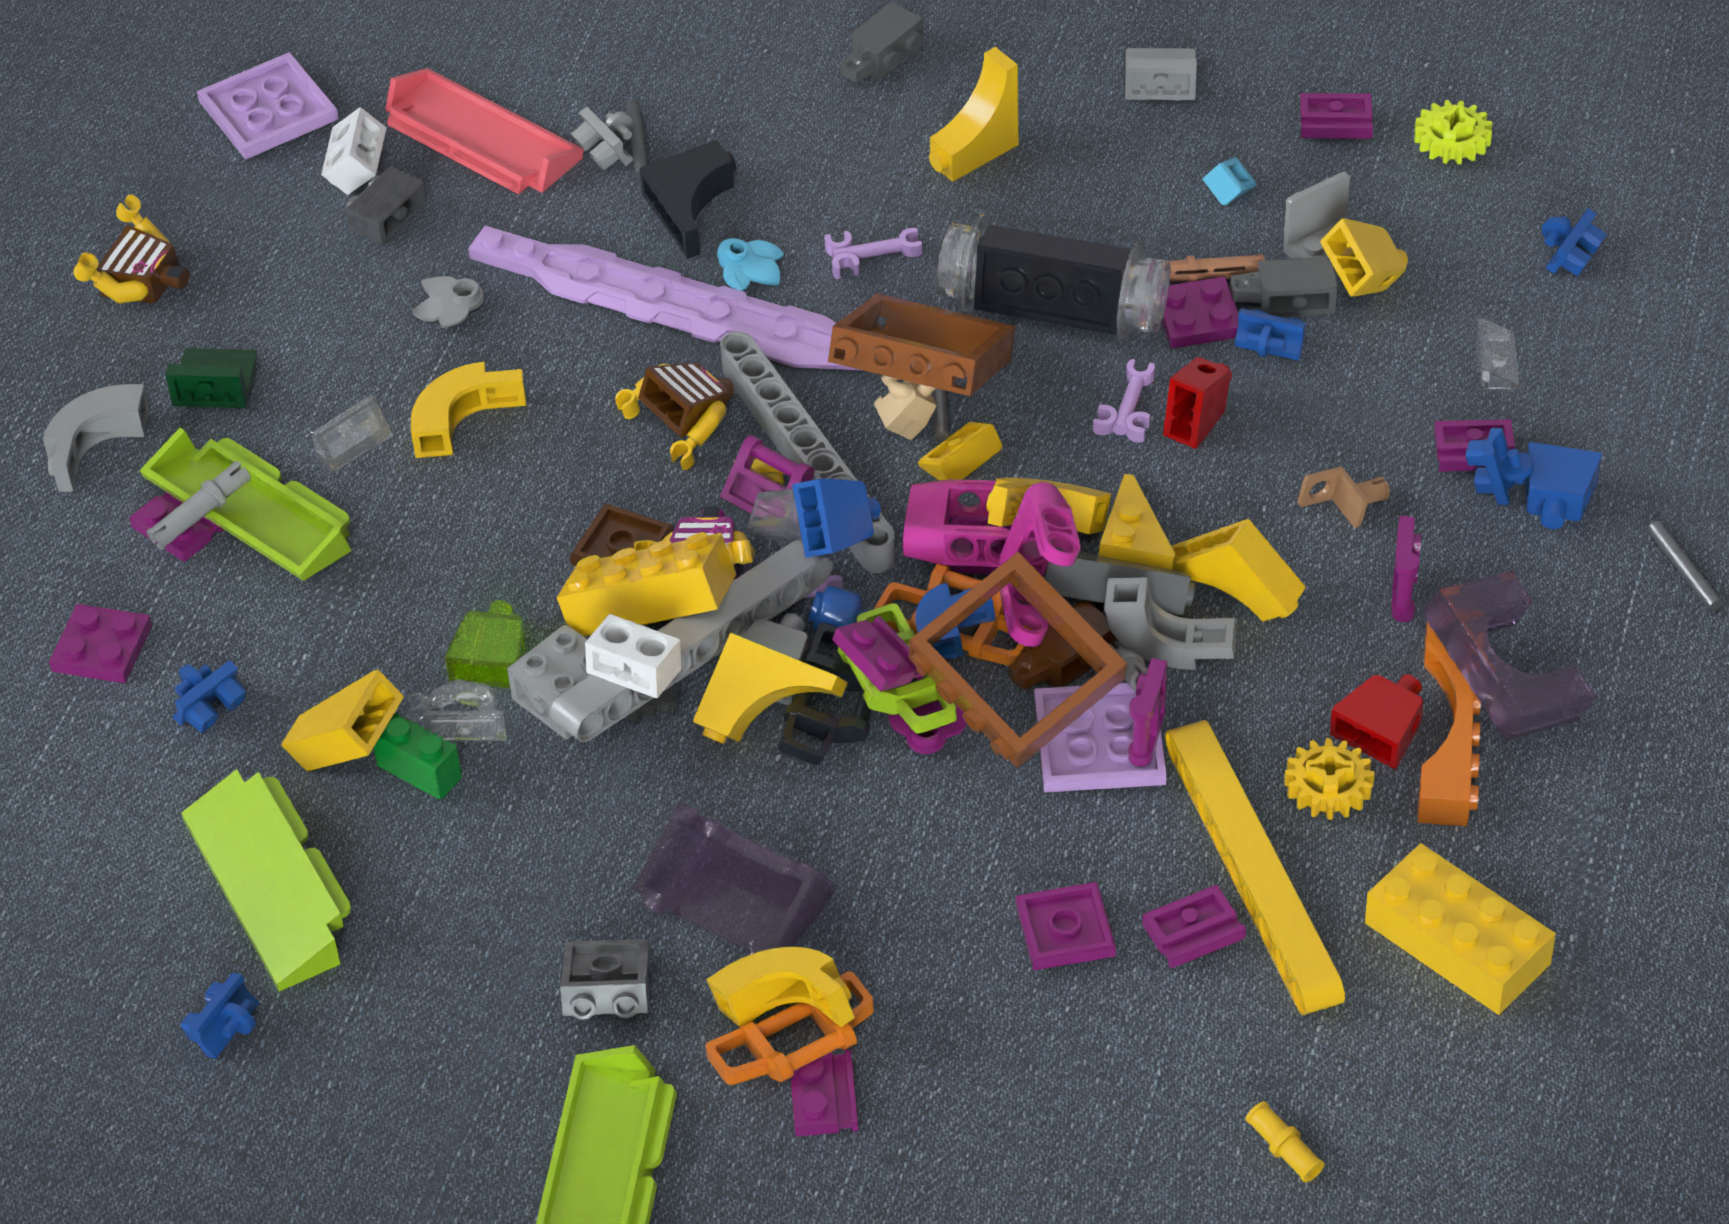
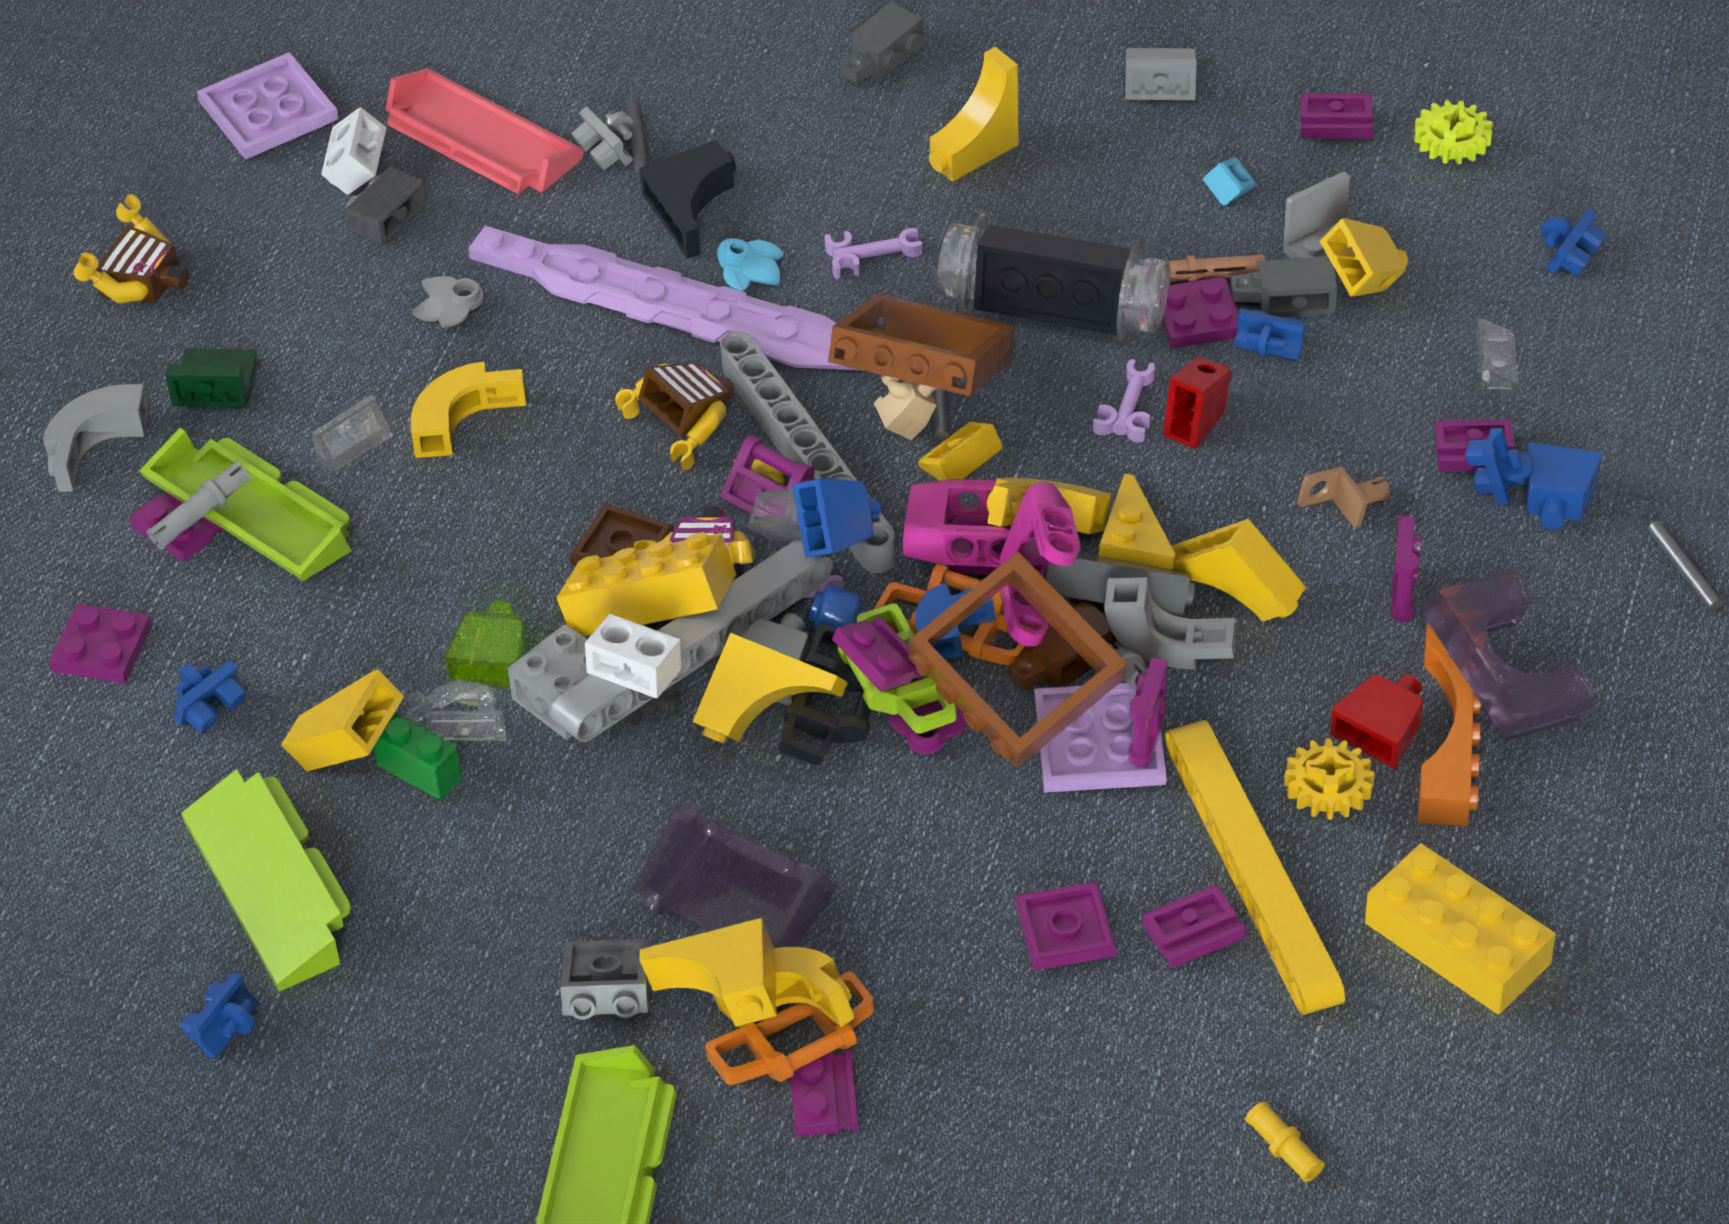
none -> yellow arch [640,918,777,1027]

